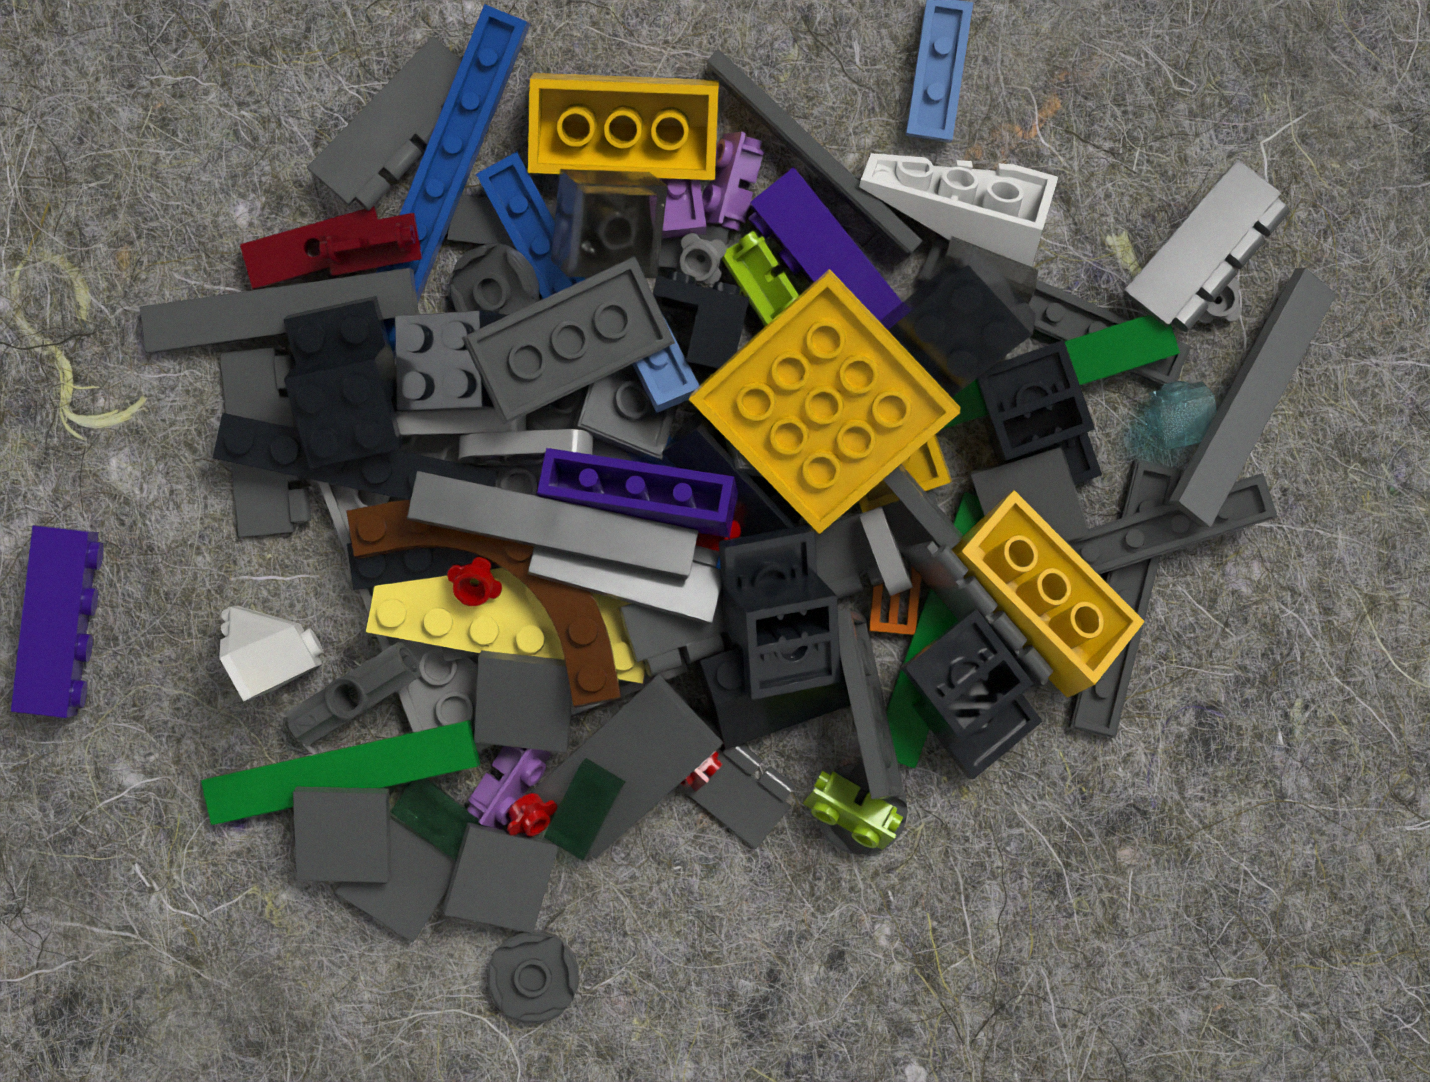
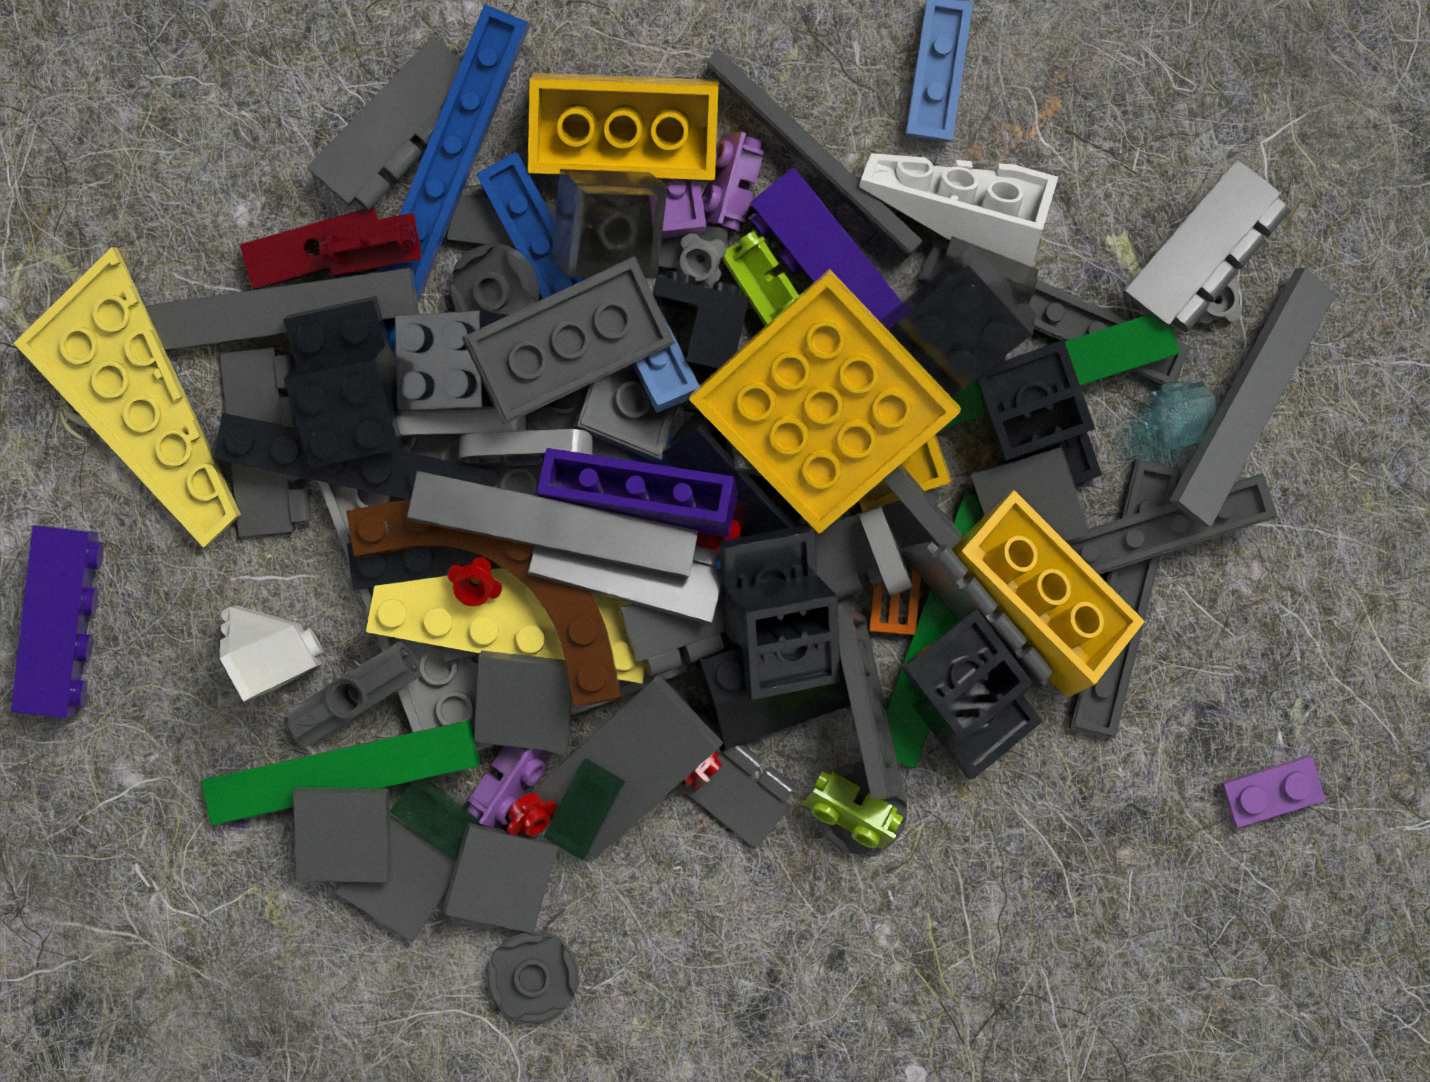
none -> light yellow wing [14,247,241,548]
none -> medium lavender plate [1220,755,1326,828]

